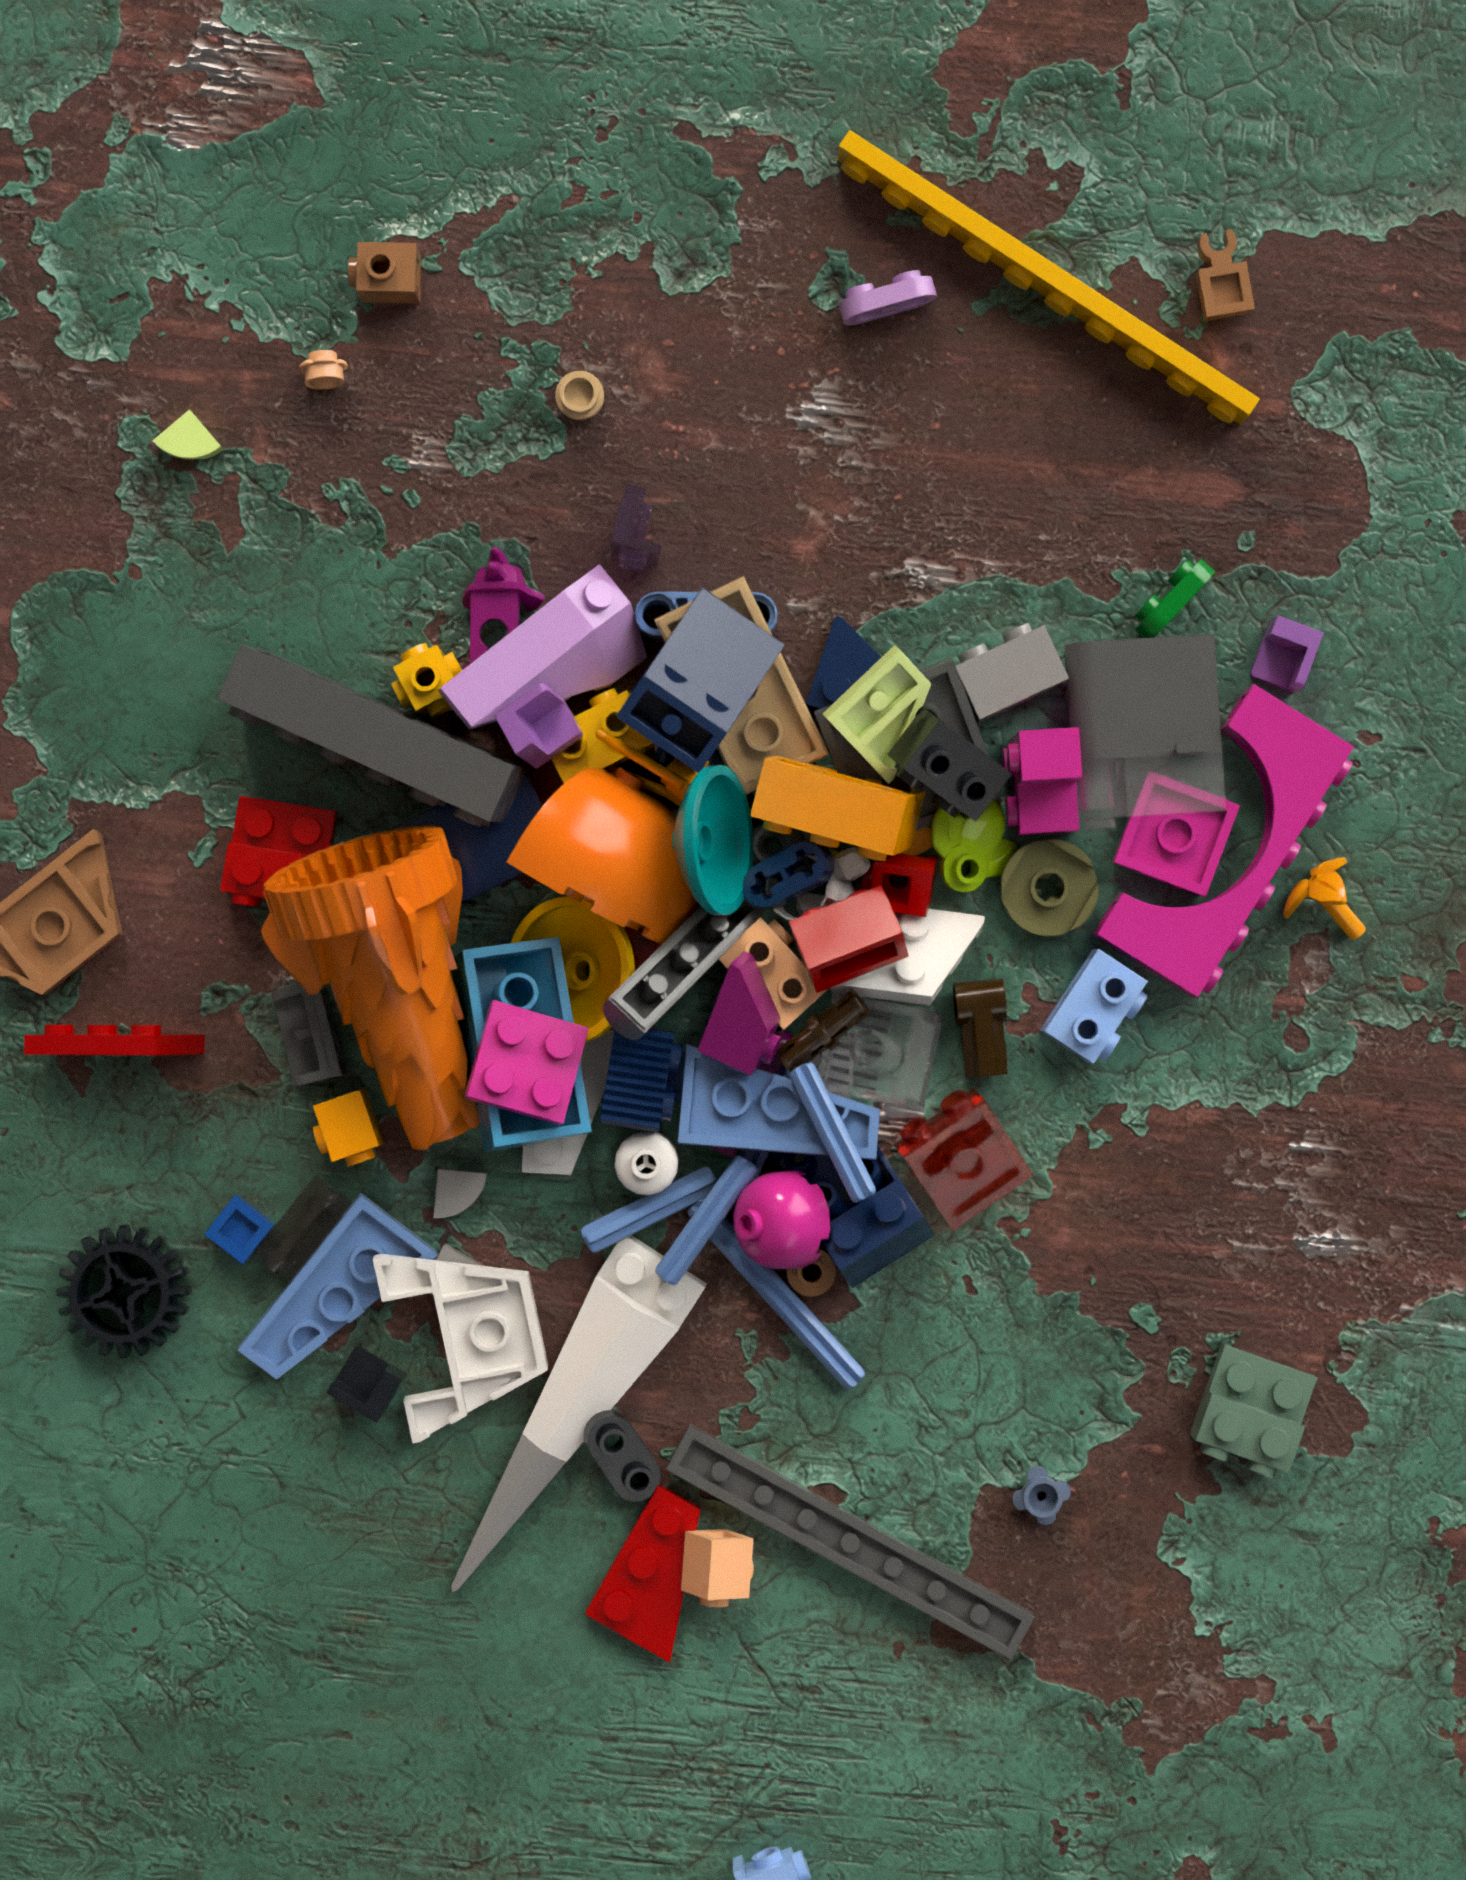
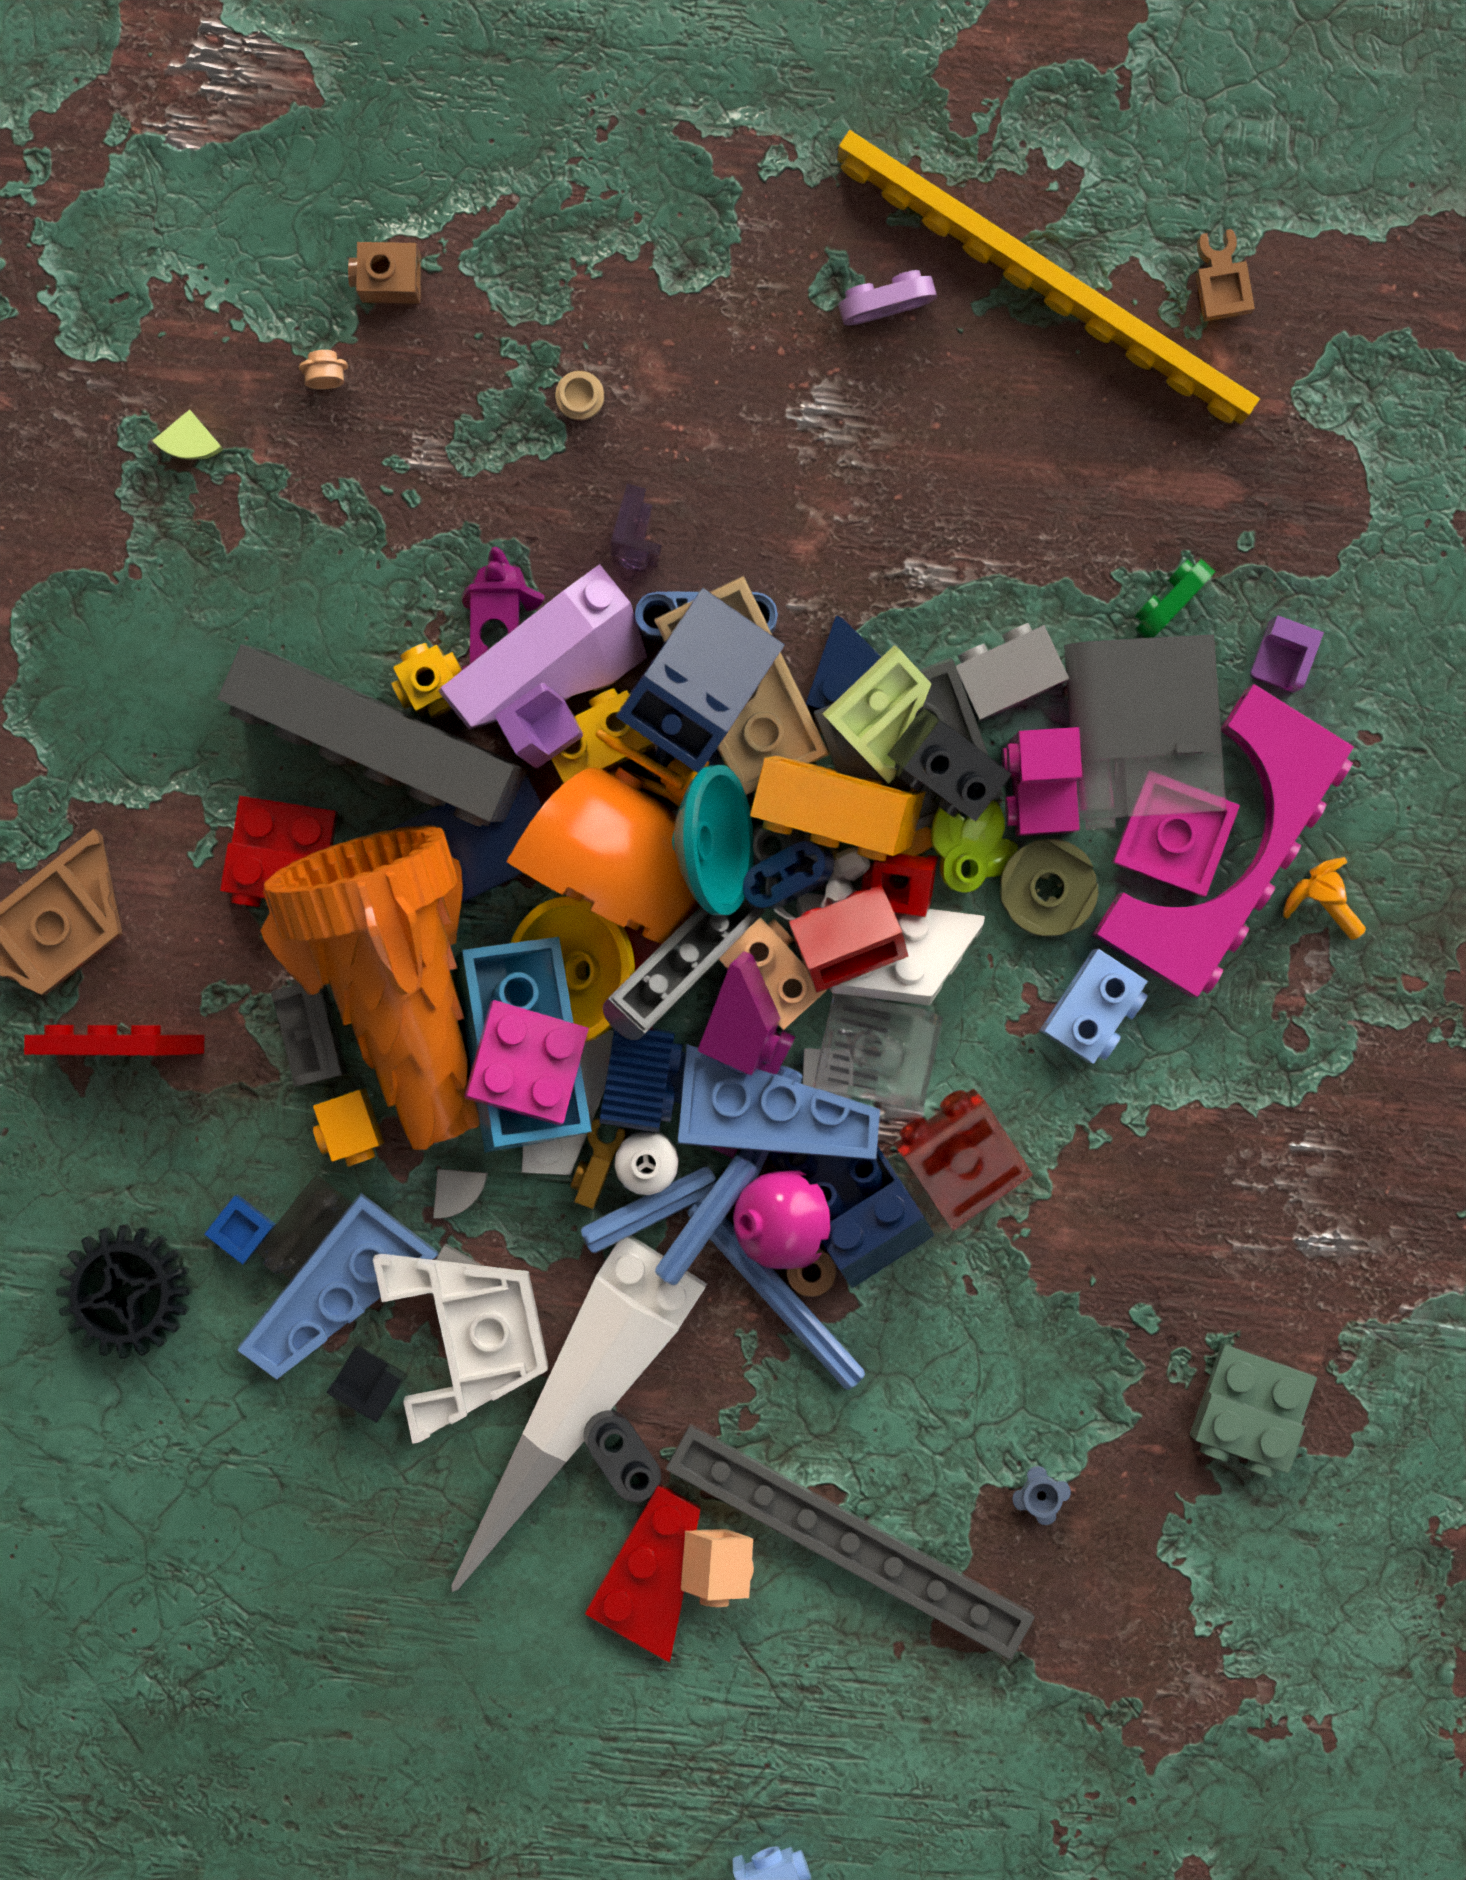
dark brown pin [776,989,871,1072] -> none
medium blue axle [790,1062,876,1203] -> none
dark brown piece [953,978,1008,1078] -> none
none -> pearl gold plate [570,1118,626,1209]

